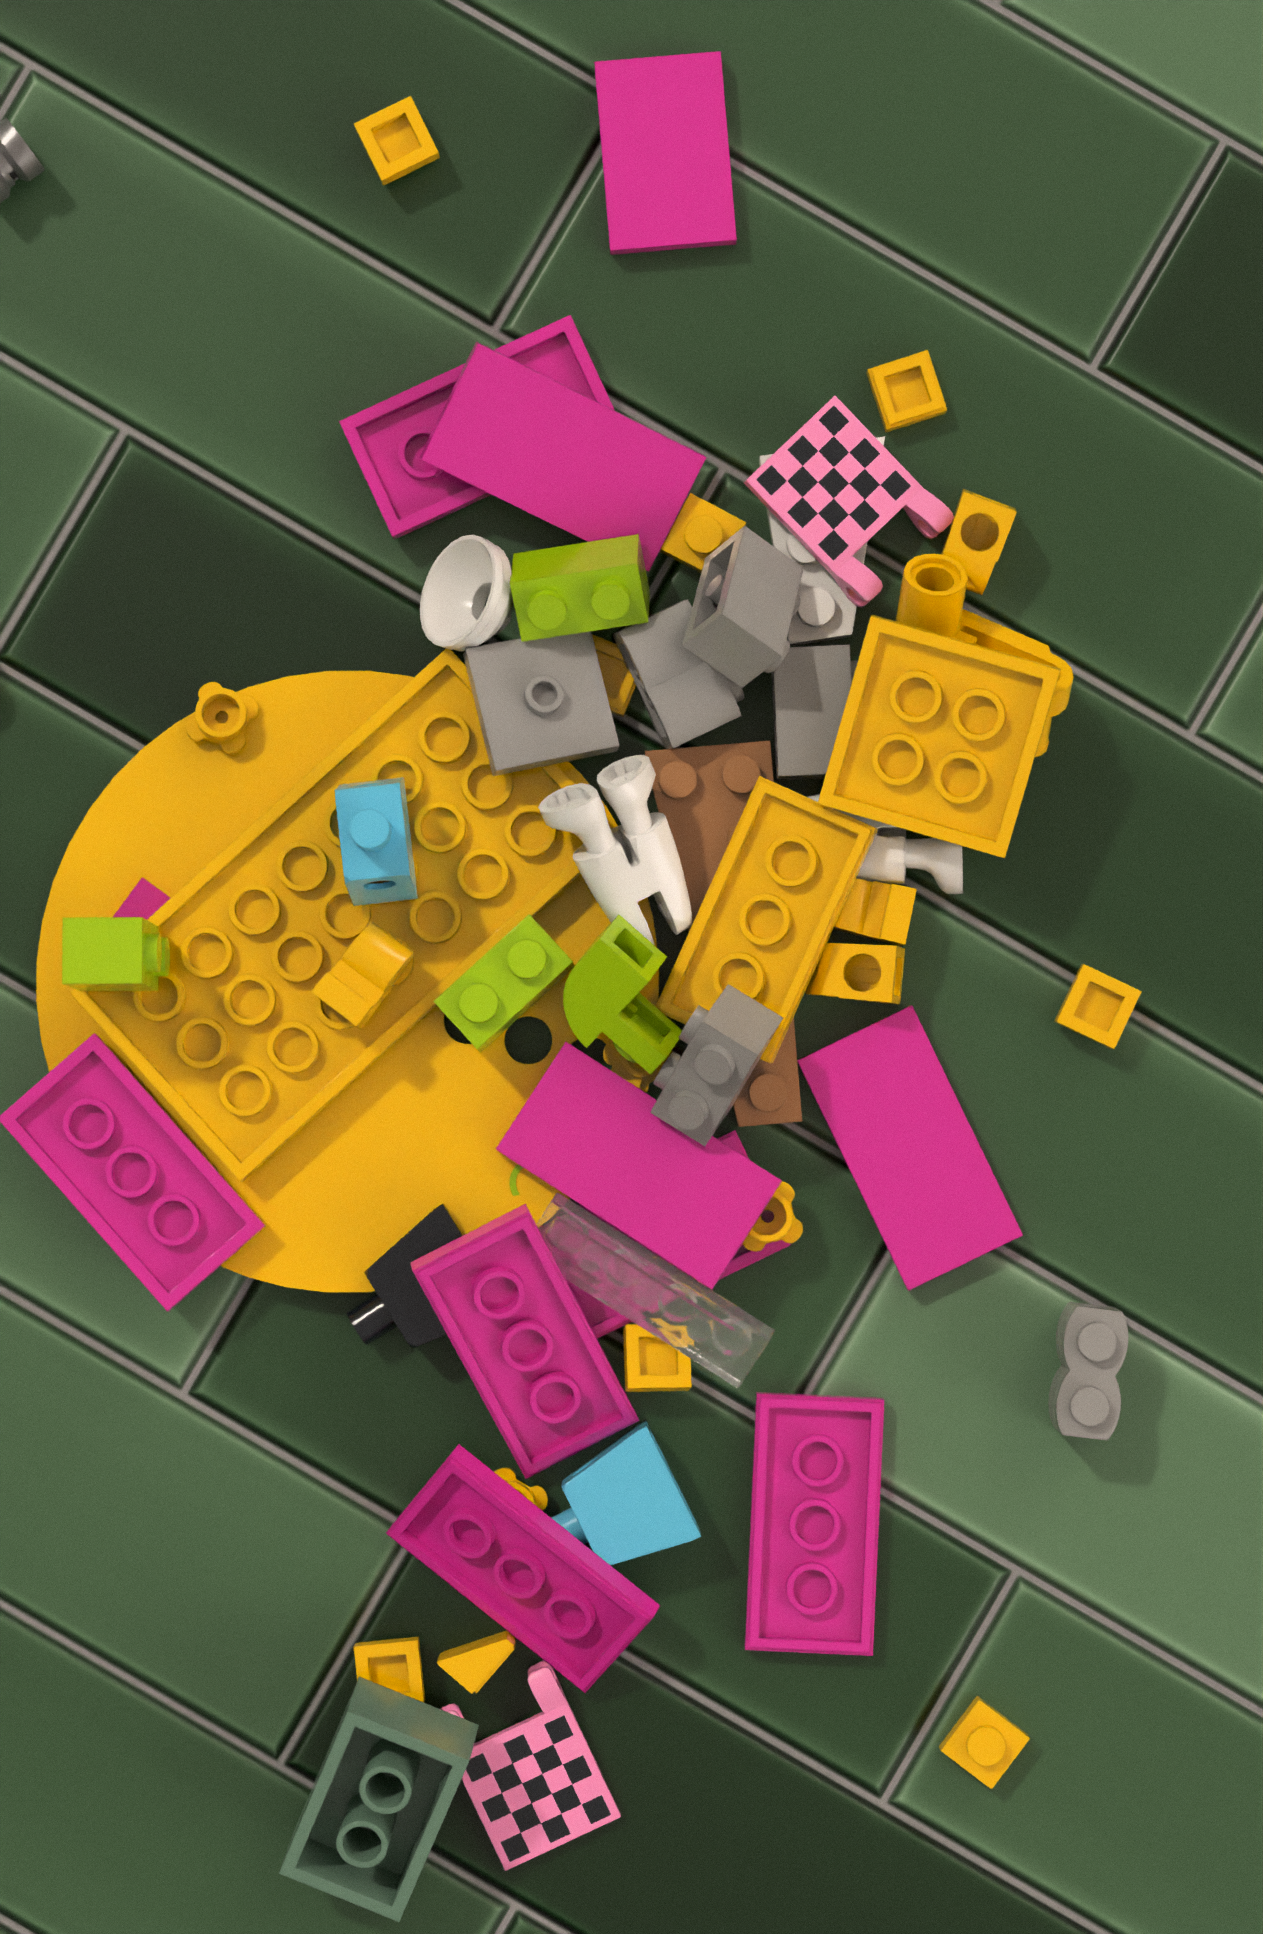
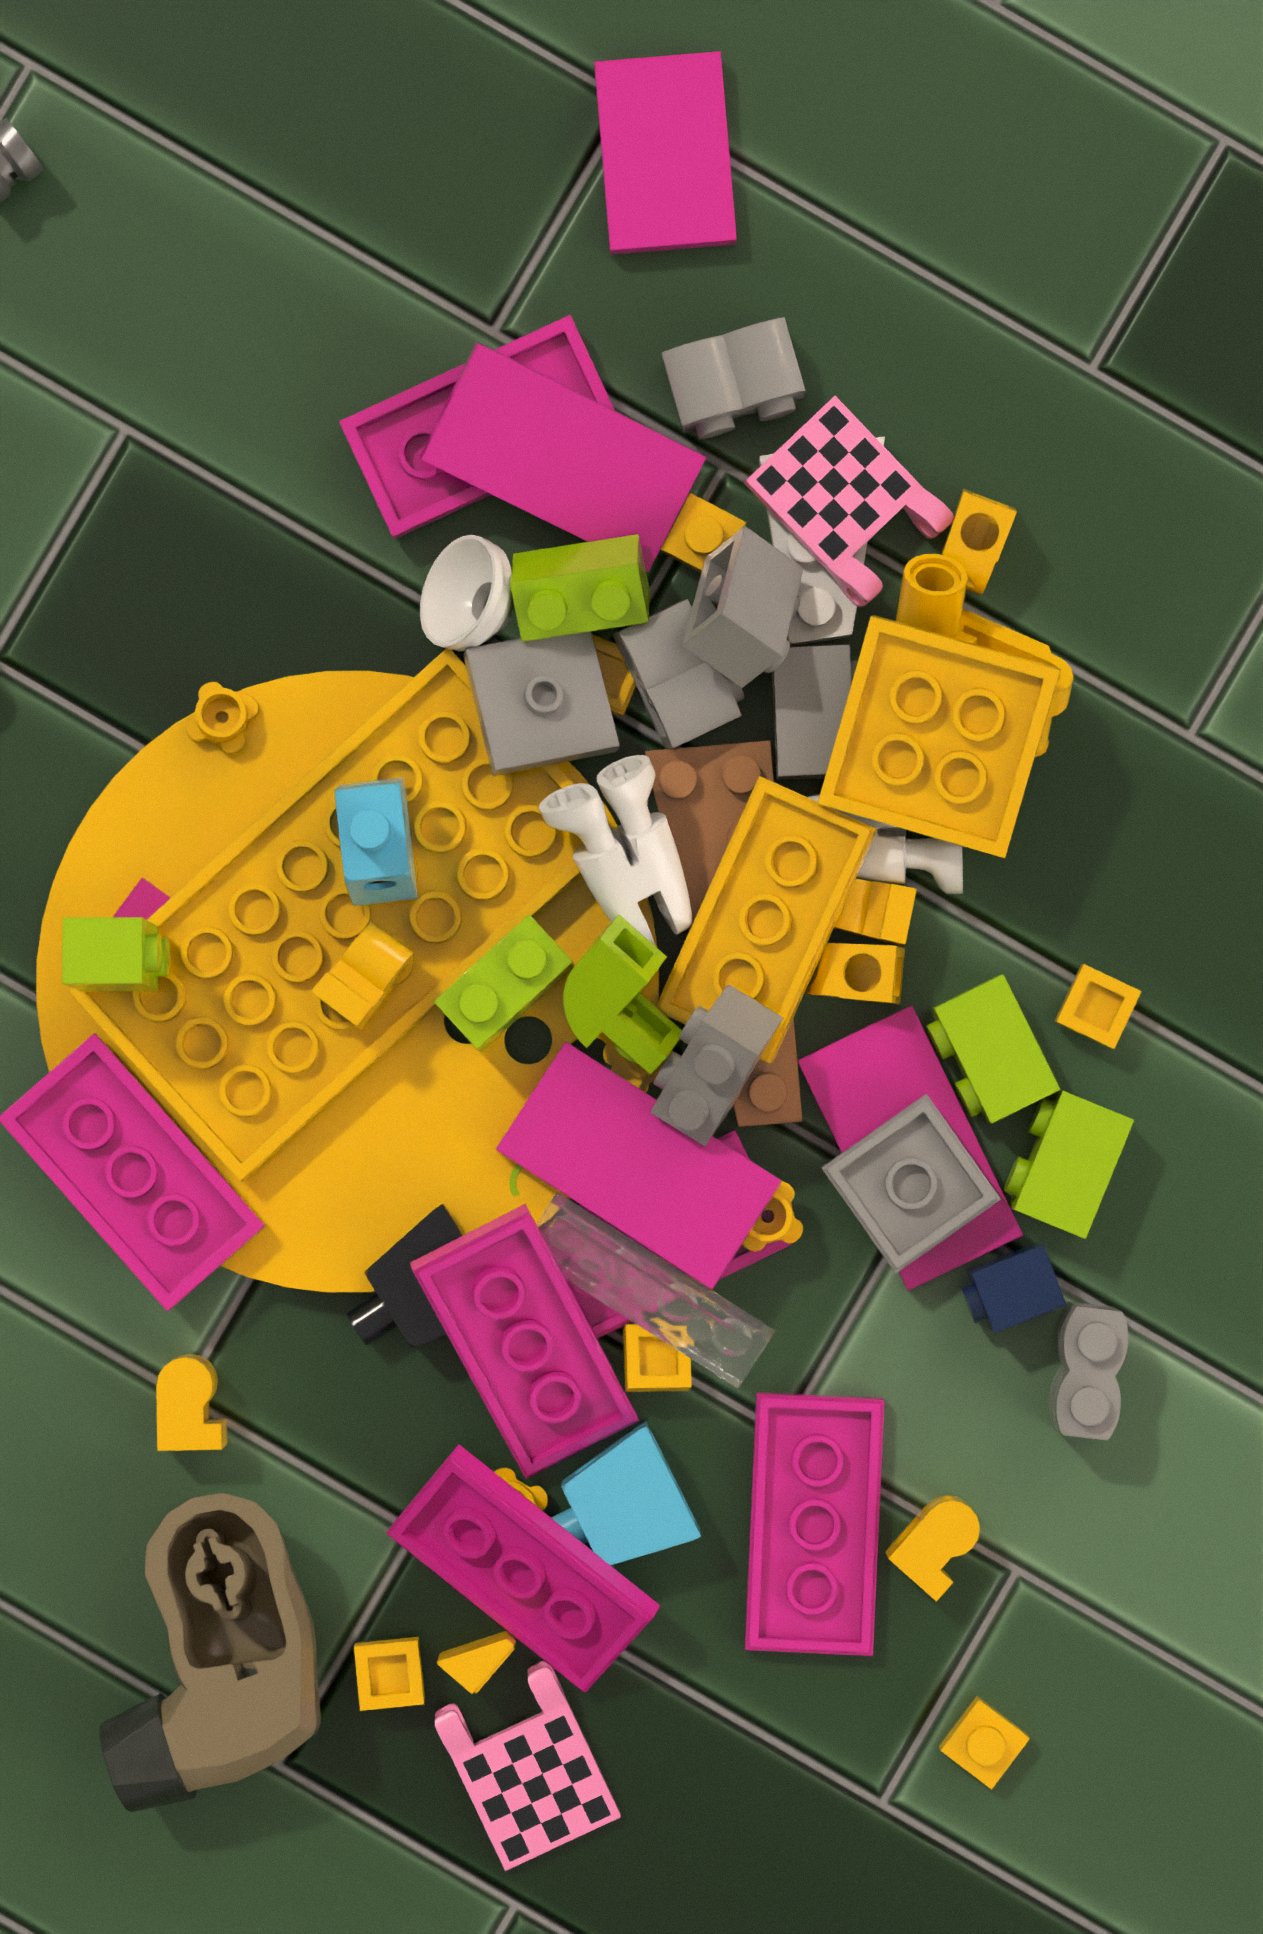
sand green brick [279,1676,479,1922] -> none
yellow plate [354,96,440,186] -> none
yellow tile [866,350,947,433] -> none
none -> dark tan piece [100,1493,321,1812]
none -> yellow leg [156,1354,227,1451]
none -> light grey brick [662,317,806,439]
none -> light grey plate [821,1094,1001,1273]
none -> yellow leg [885,1495,980,1602]
none -> lime brick [926,974,1061,1124]
none -> dark blue brick [961,1242,1066,1333]
none -> lime brick [1004,1090,1134,1239]

